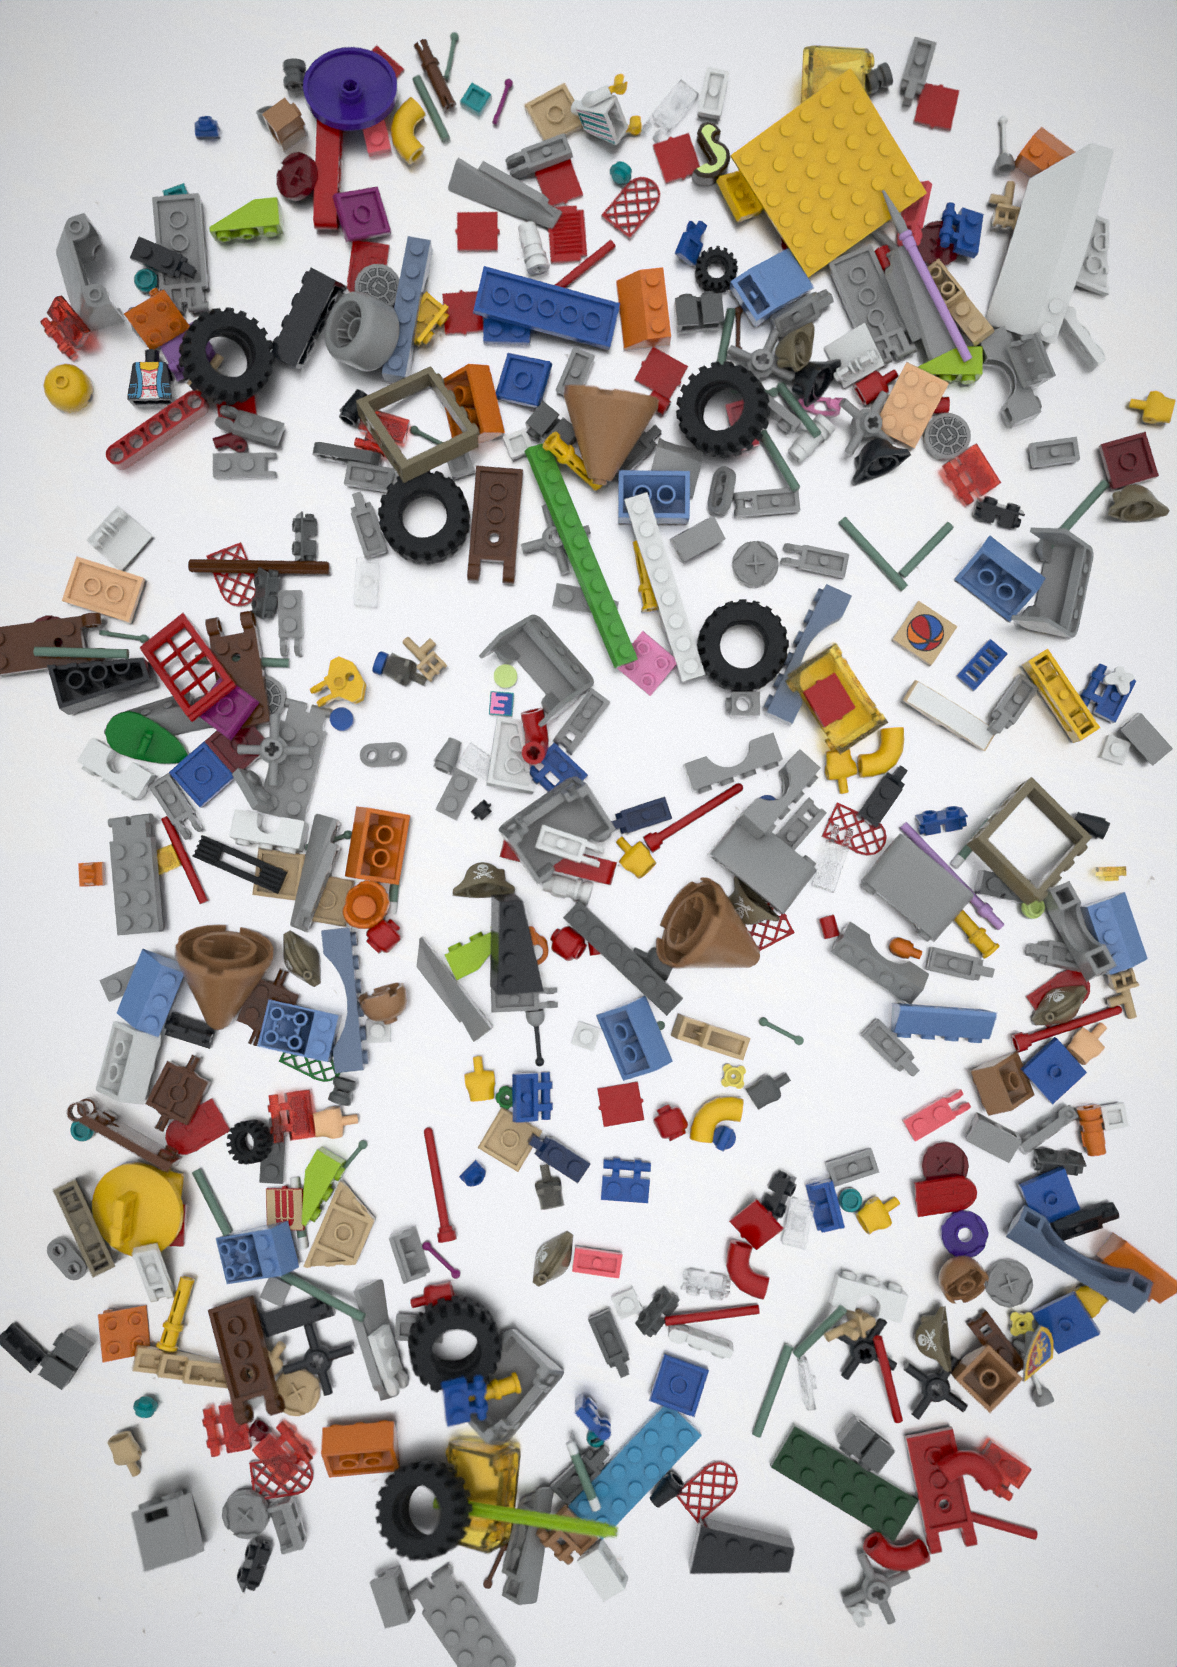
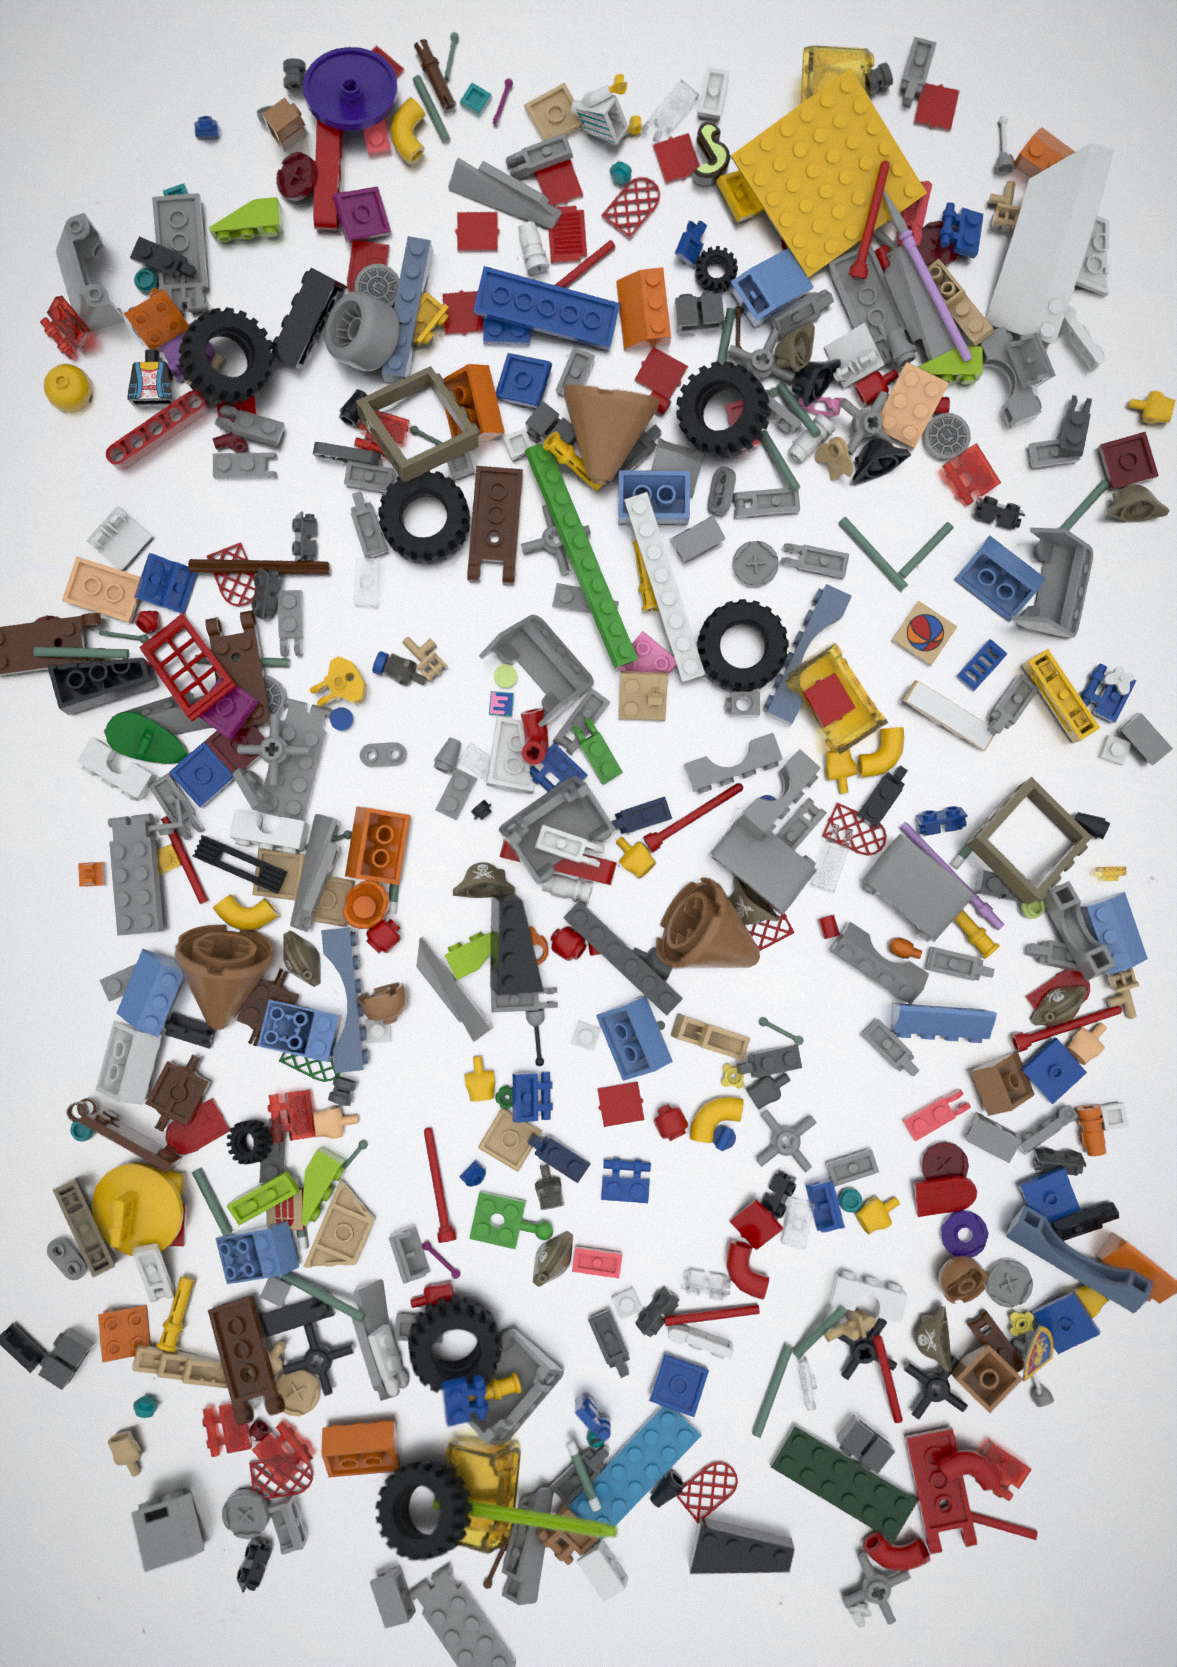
none -> blue slope [134,553,197,614]
none -> red plate [135,610,159,634]
none -> light grey bracket [148,798,183,835]
none -> yellow cylinder [212,894,279,931]
none -> lime plate [226,1170,300,1226]
none -> bright green plate [469,1191,553,1250]
none -> bright green hinge [572,717,623,785]
none -> tan hinge [618,671,668,720]
none -> dark grey hinge [736,1044,802,1078]
none -> light grey bar [756,1110,817,1172]
none -> tan plate [815,437,853,480]
none -> red piece [848,160,890,279]
none -> light grey cone [886,329,916,367]
none -> dark grey hinge [1058,395,1092,457]

